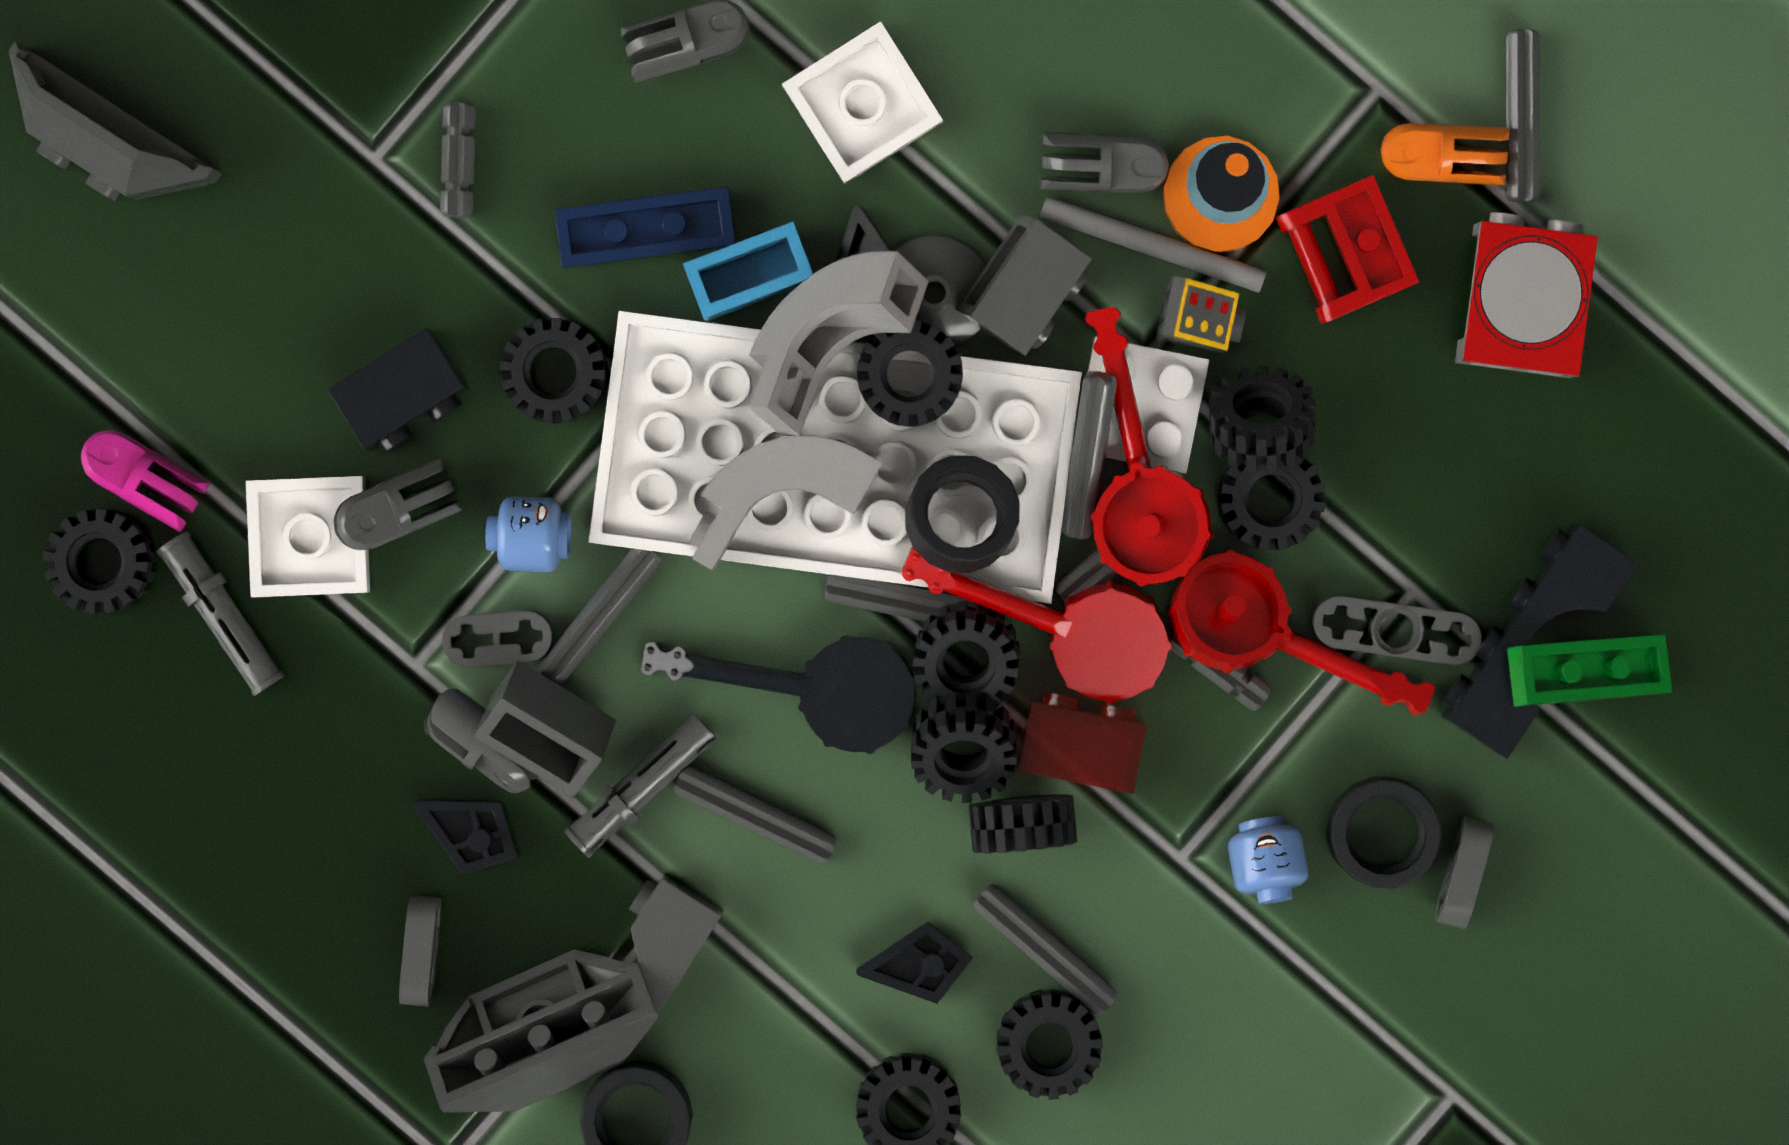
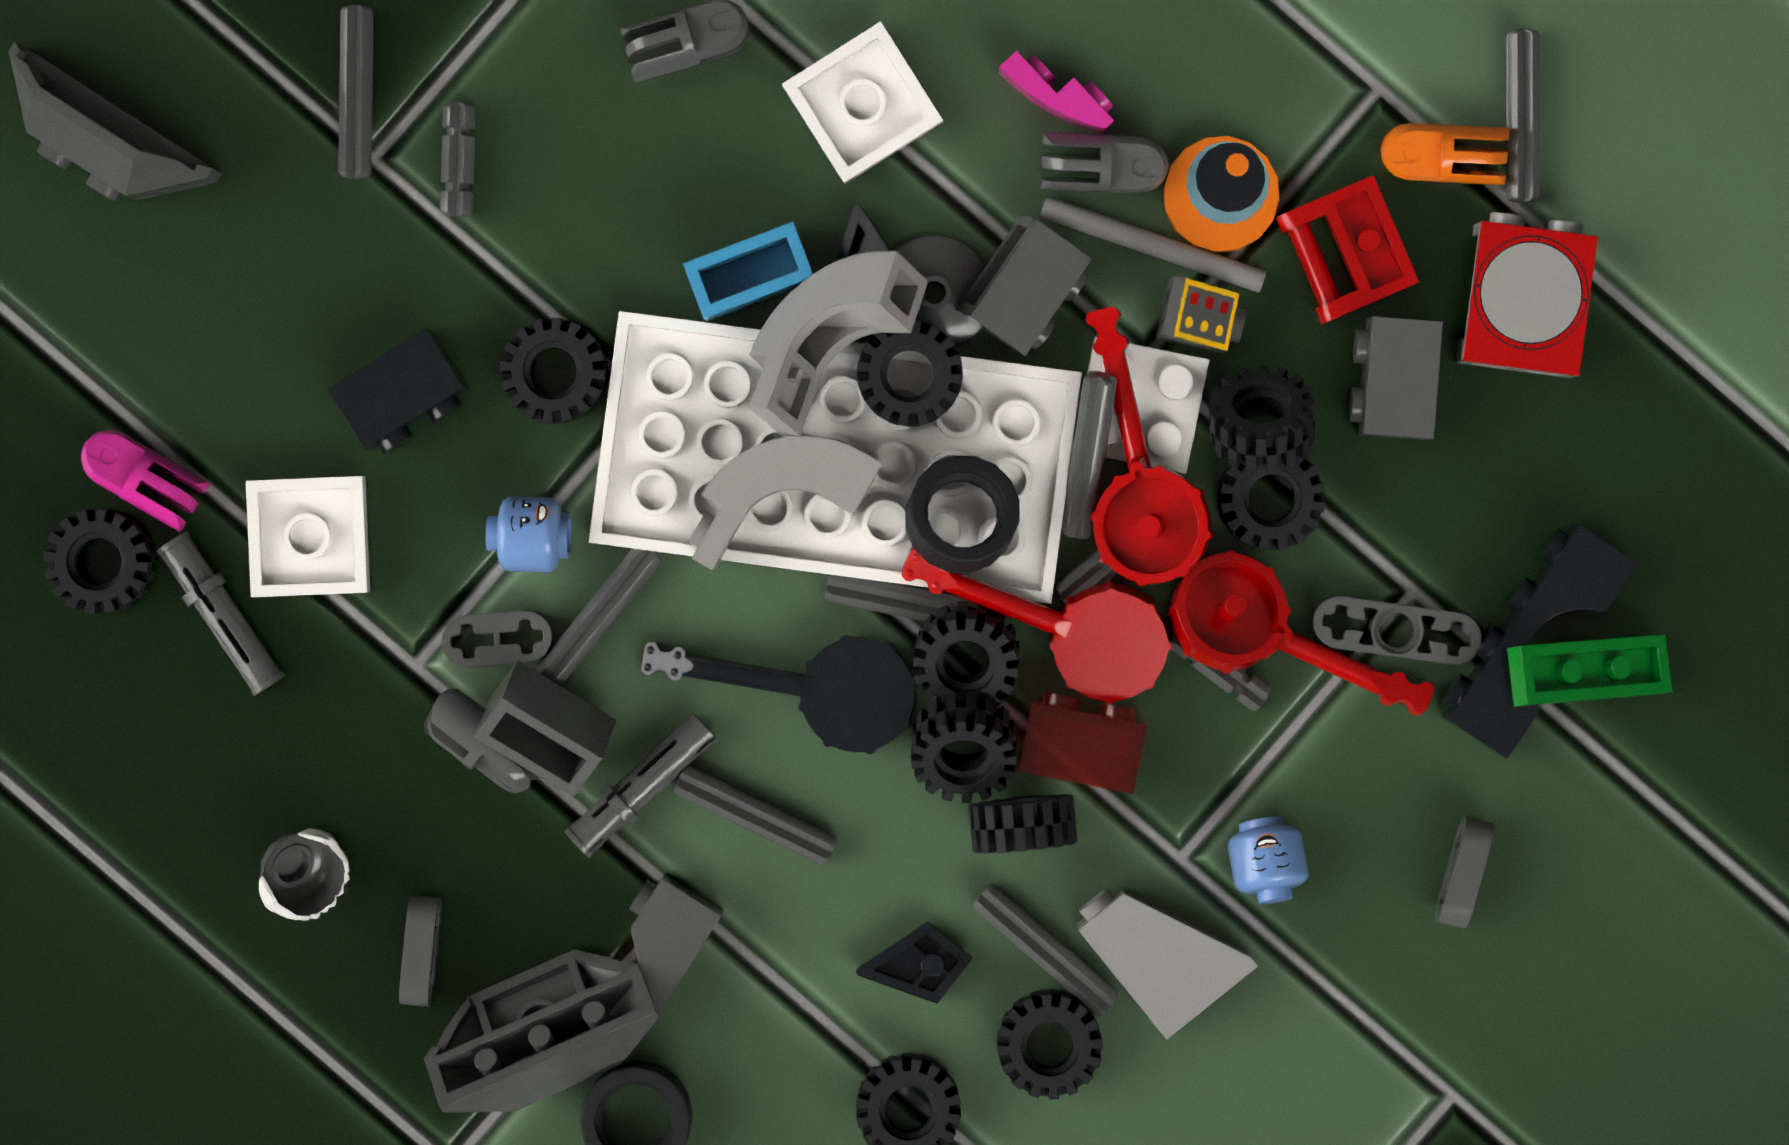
dark grey arm [333,458,462,550] -> none
black piece [413,800,519,875] -> none
dark blue plate [554,187,736,269] -> none
black tyre [1327,776,1441,889] -> none
none -> dark grey hair [259,828,350,921]
none -> dark grey axle [338,5,374,179]
none -> dark pink slope [998,51,1114,134]
none -> light grey slope [1076,889,1258,1040]
none -> dark grey piece [1349,316,1443,440]

